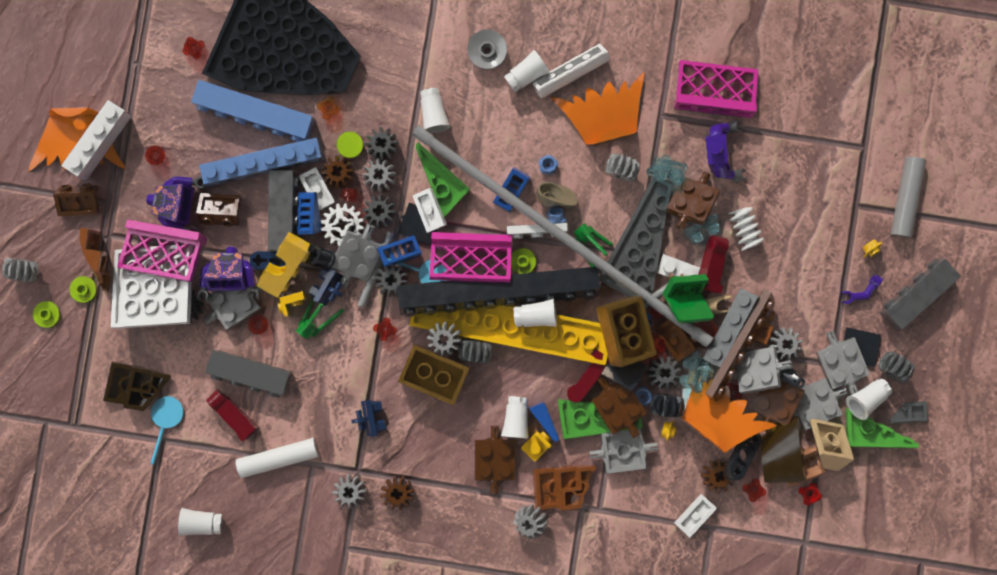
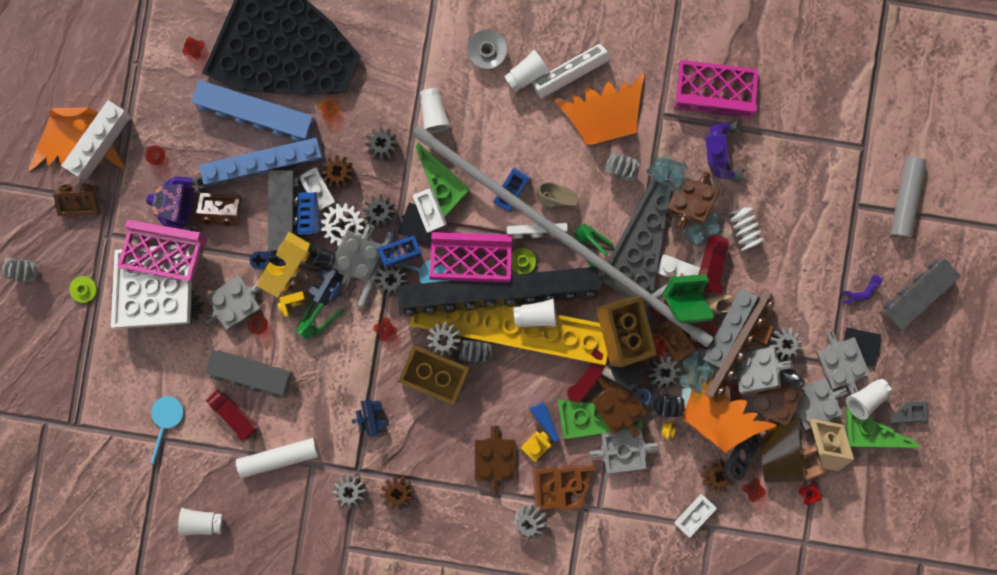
lime piece [33,301,61,328] -> none
dark orange slope [80,228,111,291] -> none
dark brown slope [103,361,171,411] -> none
dark purple torso [197,247,260,302] -> none
lime piece [337,131,363,158] -> none
clear red plate [340,188,360,202] -> none
light grey gear [362,158,397,193] -> none
white plant [501,396,529,439] -> none
medium blue plate [539,155,558,175] -> none
medium blue plate [546,207,567,224] -> none
yellow plate [862,239,883,257] -> none
dark grey gear [878,352,915,383] -> none

